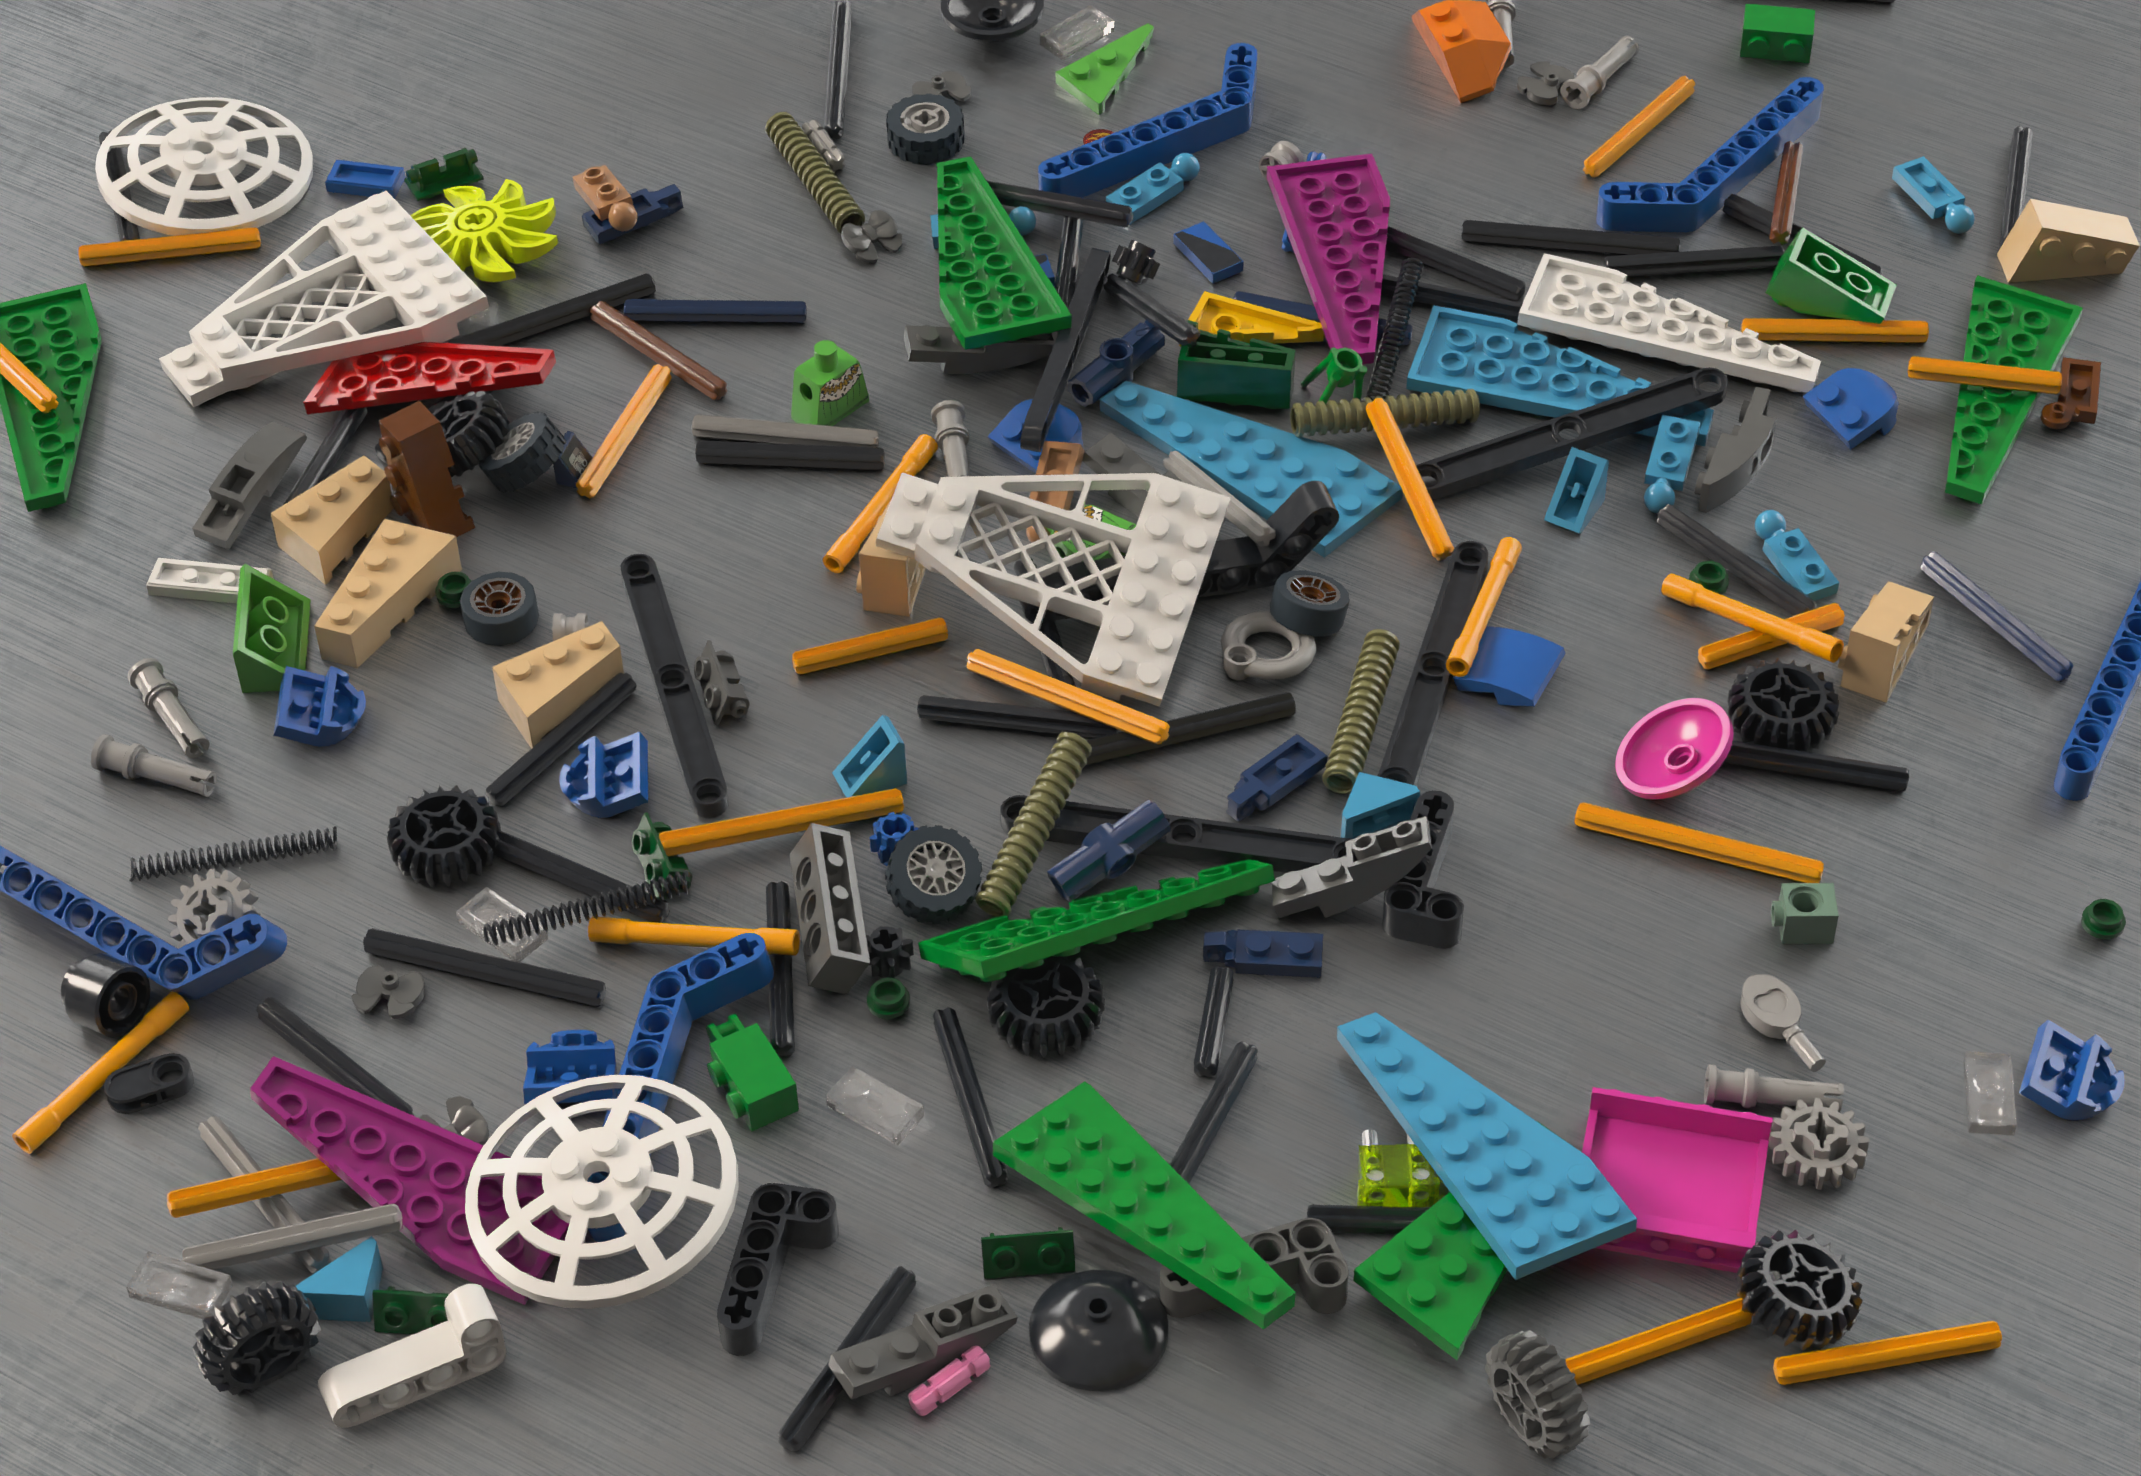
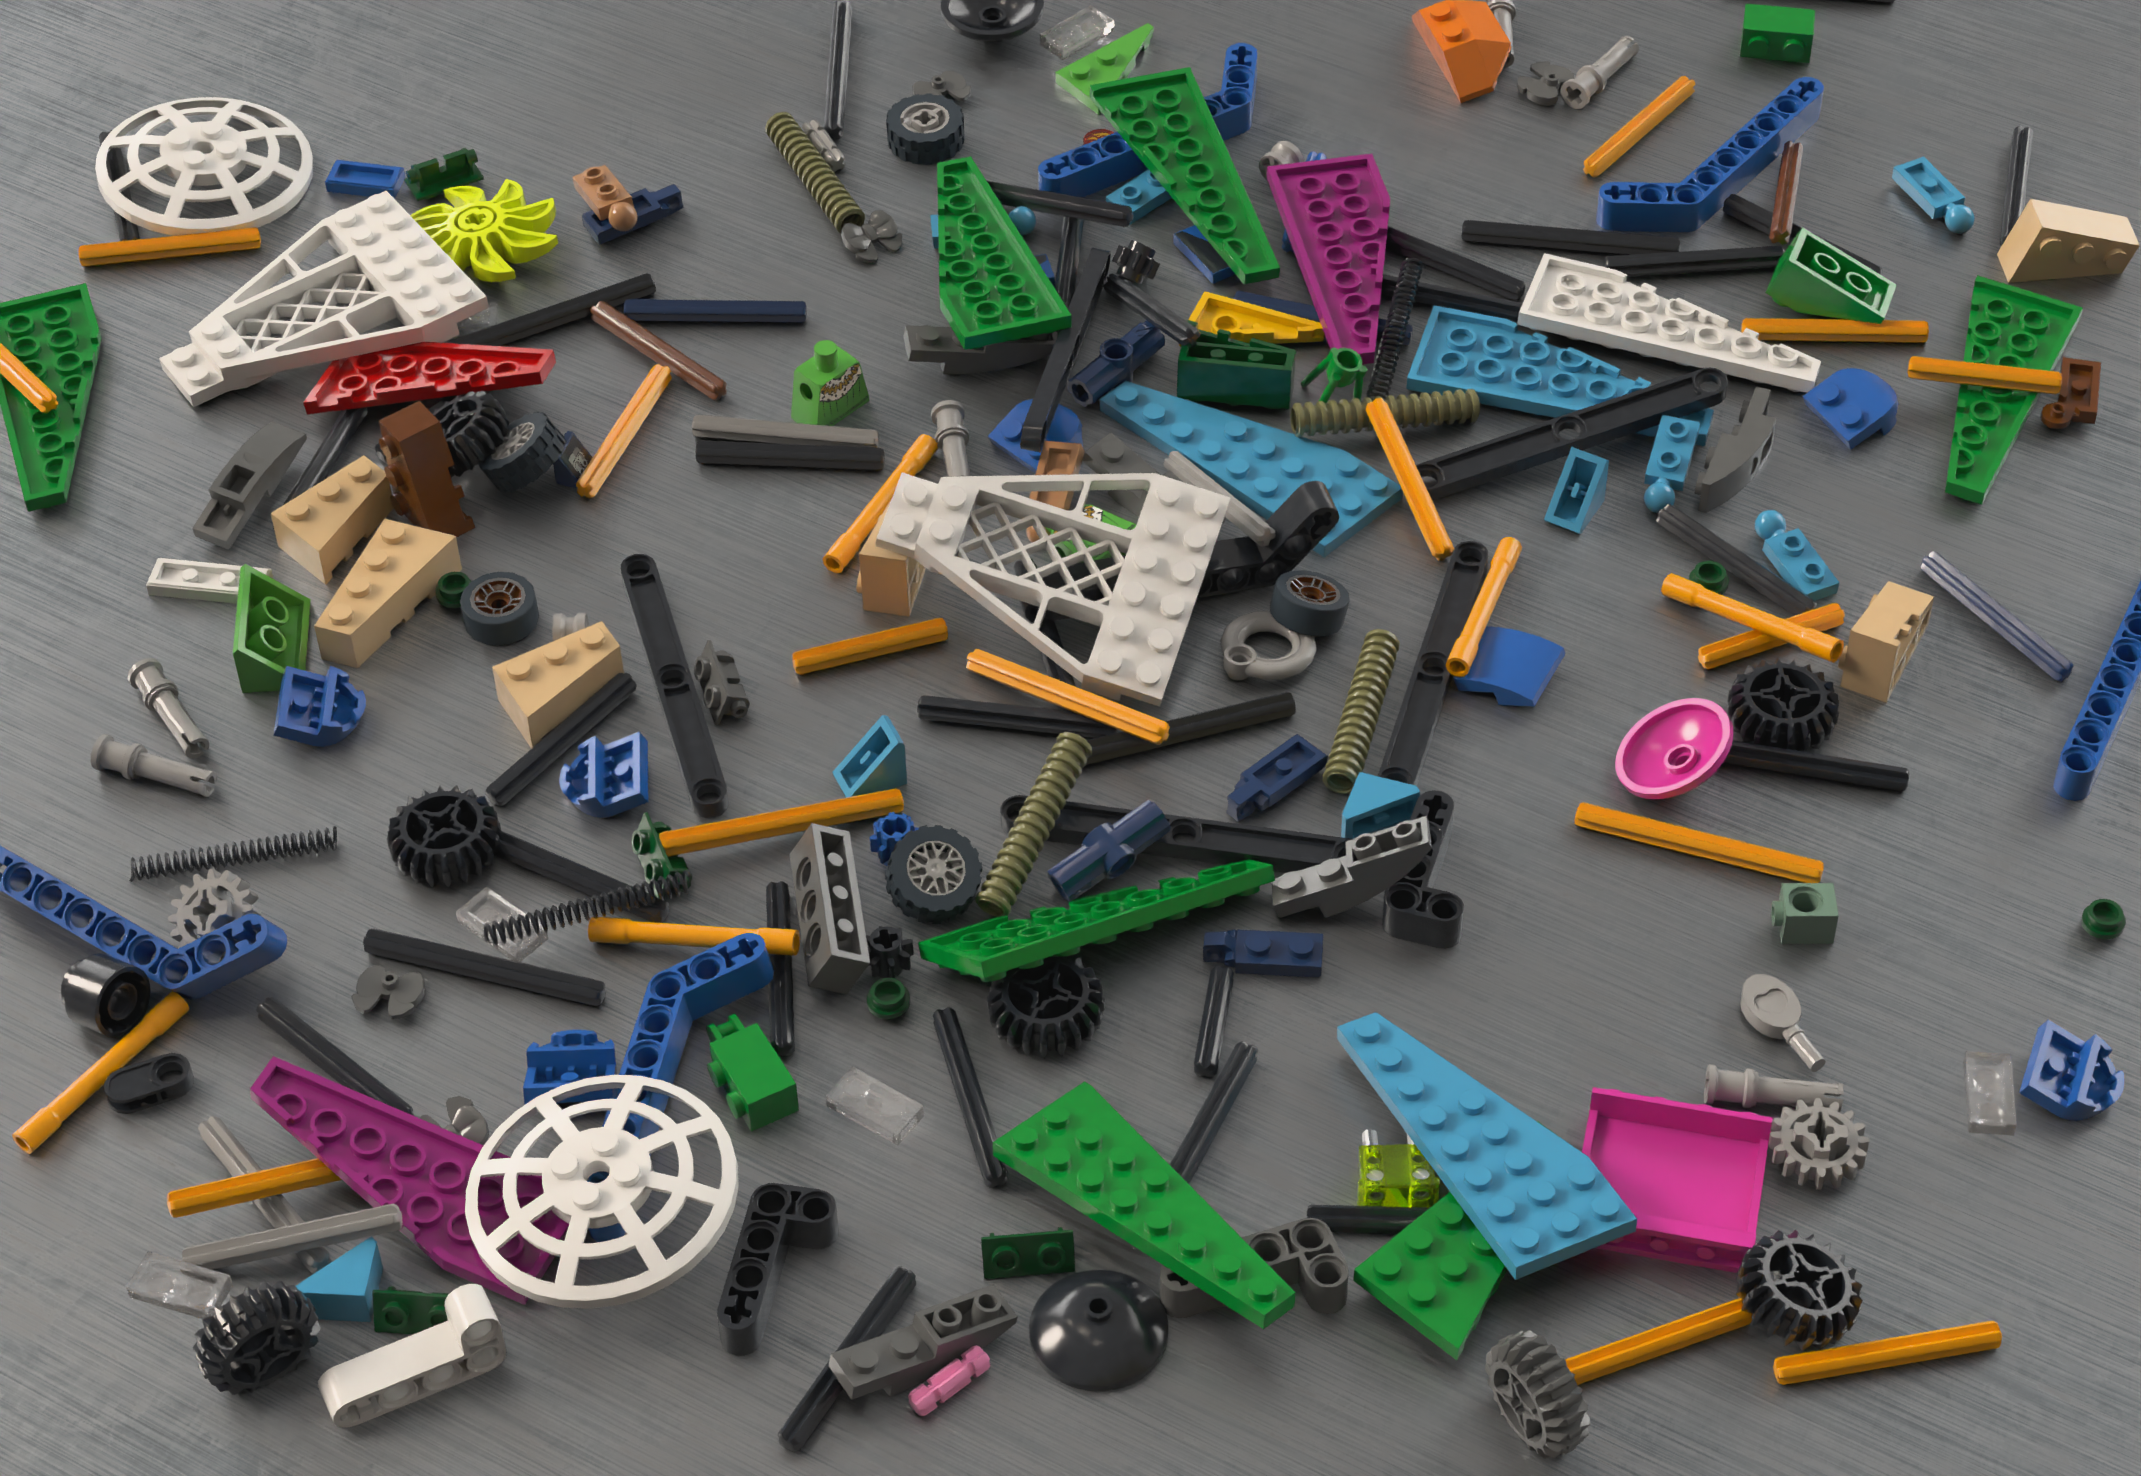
none -> green wing [1089,67,1280,285]

